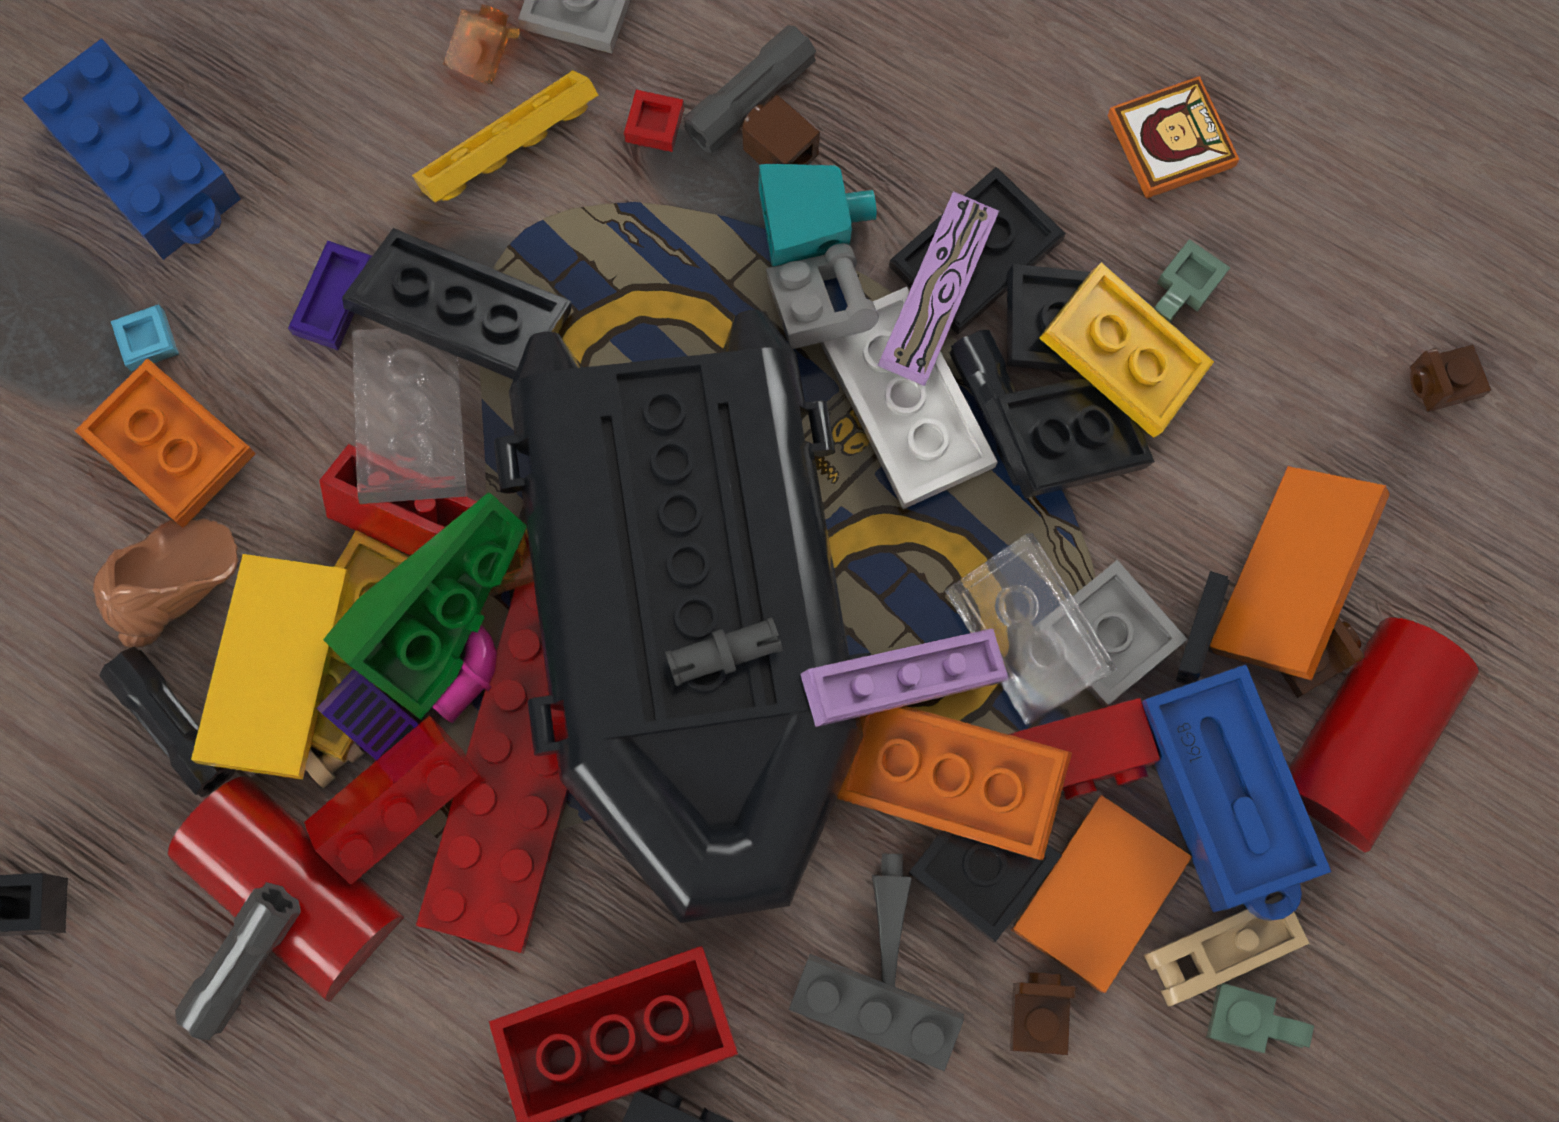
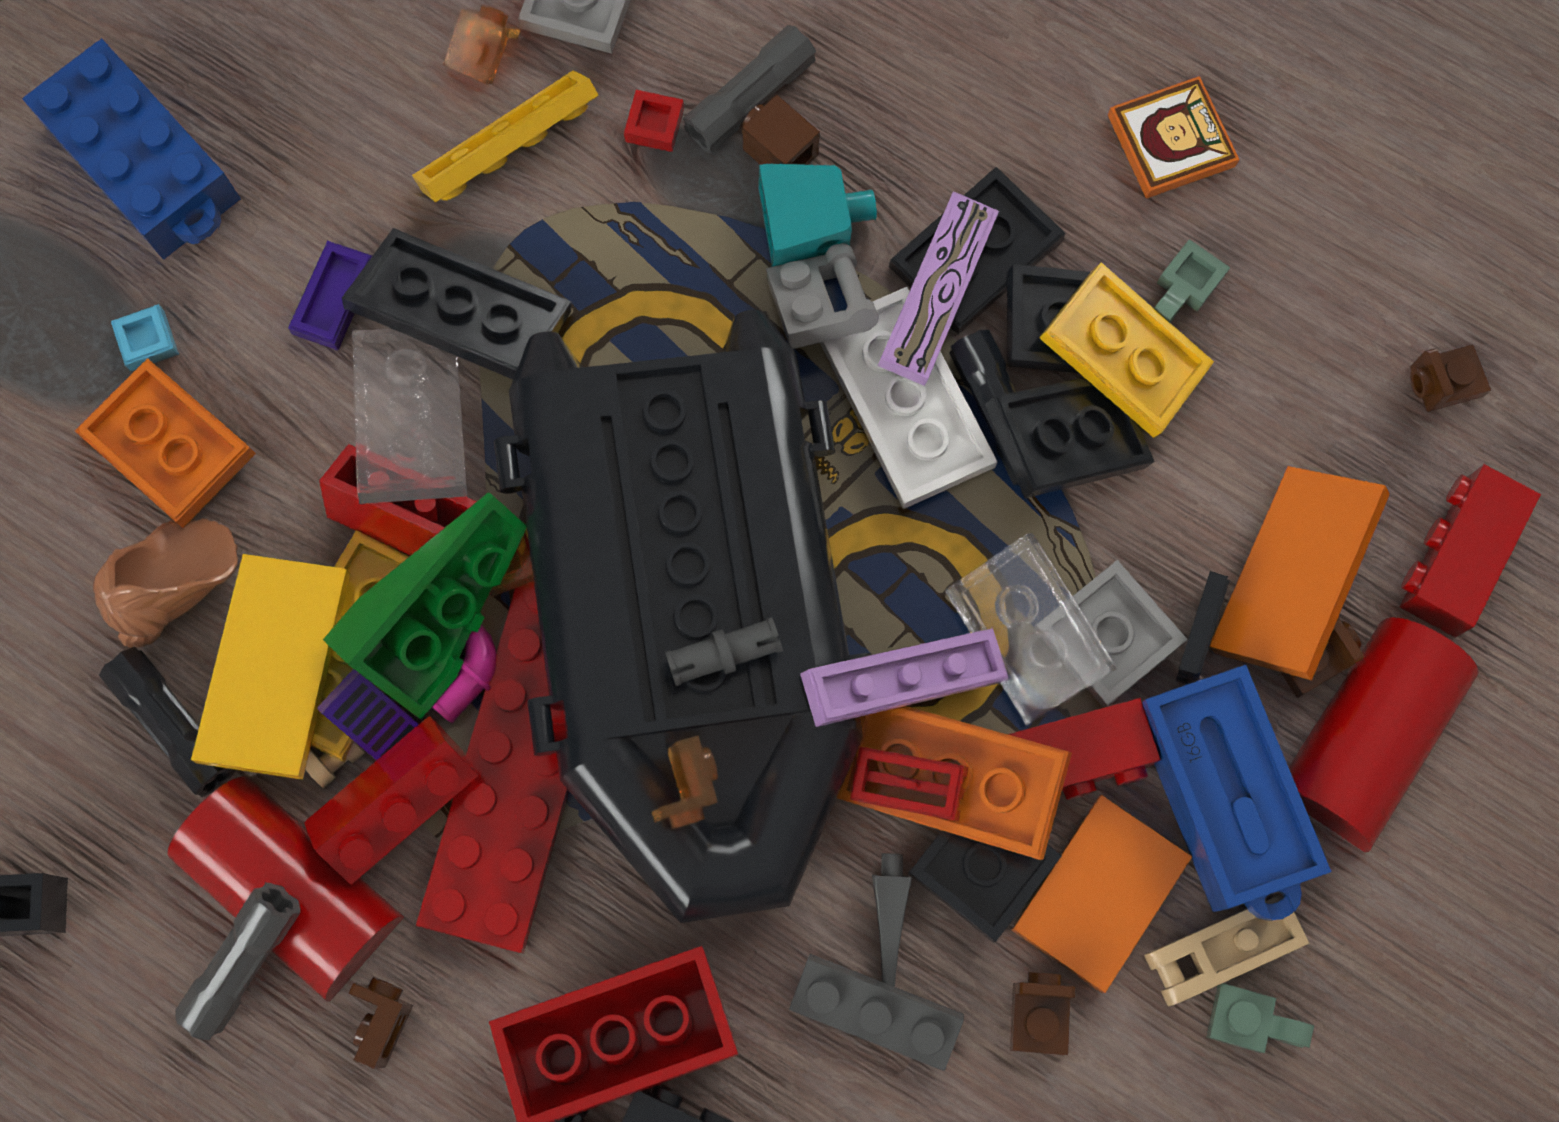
none -> reddish brown bracket [349,977,413,1069]
none -> clear orange bracket [651,736,718,829]
none -> red tile [850,746,969,821]
none -> red brick [1399,464,1541,638]

